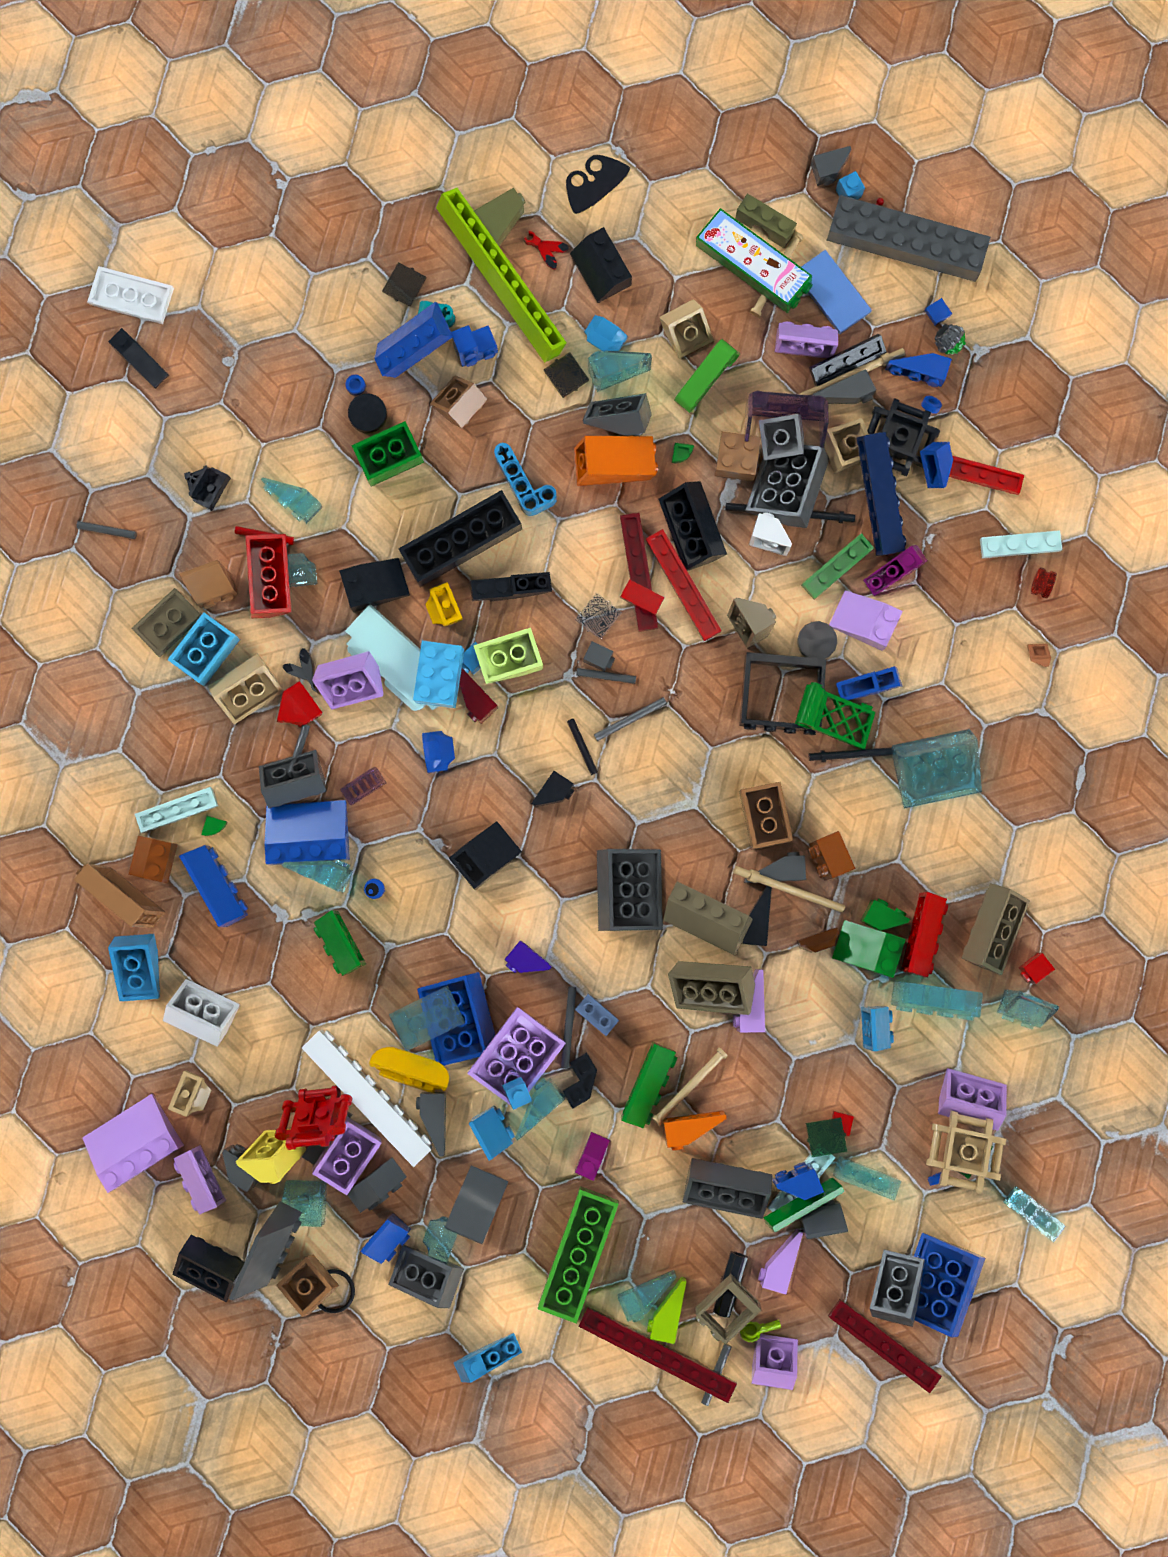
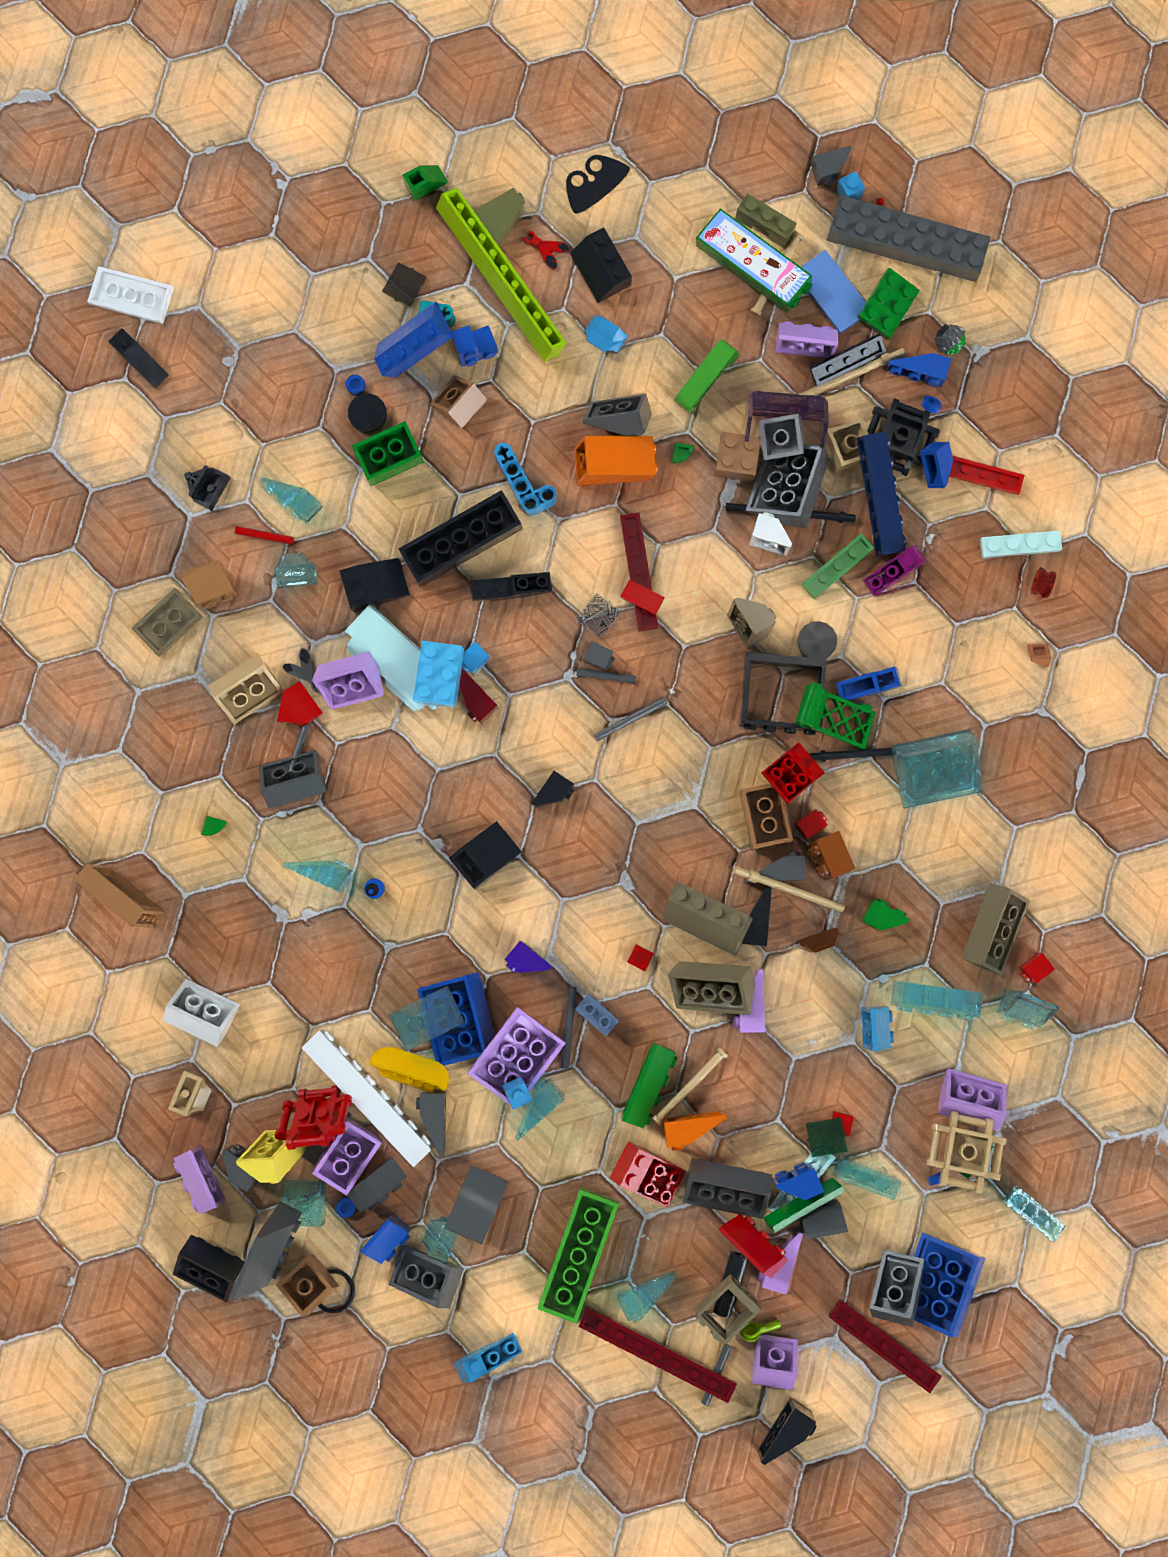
dark grey bar [77,521,137,539] -> none
lavender slope [83,1094,184,1193] -> none
dark azure slope [108,934,160,1001] -> none
dark orange slope [129,836,178,883] -> none
light aqua plate [135,787,218,833] -> none
medium azure brick [168,612,241,687] -> none
blue slope [179,845,248,927] -> none
red slope [245,534,291,619] -> none
blue slope [265,800,350,865] -> none
green slope [314,910,366,976] -> none
clear purple slope [340,767,386,806] -> none
blue slope [422,731,455,773] -> none
yellow slope [425,582,463,627] -> none
dark azure slope [469,1106,515,1161] -> none
yellowish green slope [473,628,543,684] -> none
clear smoke piece [544,352,589,398] -> none
black tile [563,1052,597,1109] -> none
black bar [567,718,598,776] -> none
magenta slope [575,1132,610,1181] -> none
clear light blue slope [588,350,652,392] -> none
dark grey slope [597,849,663,931] -> none
red plate [646,529,722,641] -> none
lime slope [647,1277,687,1344] -> none
black slope [658,481,727,571] -> none
tan slope [659,299,714,359] -> none
dark grey slope [811,369,877,404] -> none
lavender slope [829,590,903,651] -> none
green slope [832,920,906,978] -> none
red slope [901,892,948,978] -> none
blue tile [924,298,952,326] -> none
none -> blue tile [336,1196,357,1218]
none -> green slope [403,165,448,201]
none -> red slope [610,1141,686,1208]
none -> red tile [627,944,654,971]
none -> red slope [718,1214,788,1278]
none -> black slope [757,1397,817,1465]
none -> red slope [761,742,825,804]
none -> red brick [794,809,827,840]
none -> green plate [857,267,920,340]

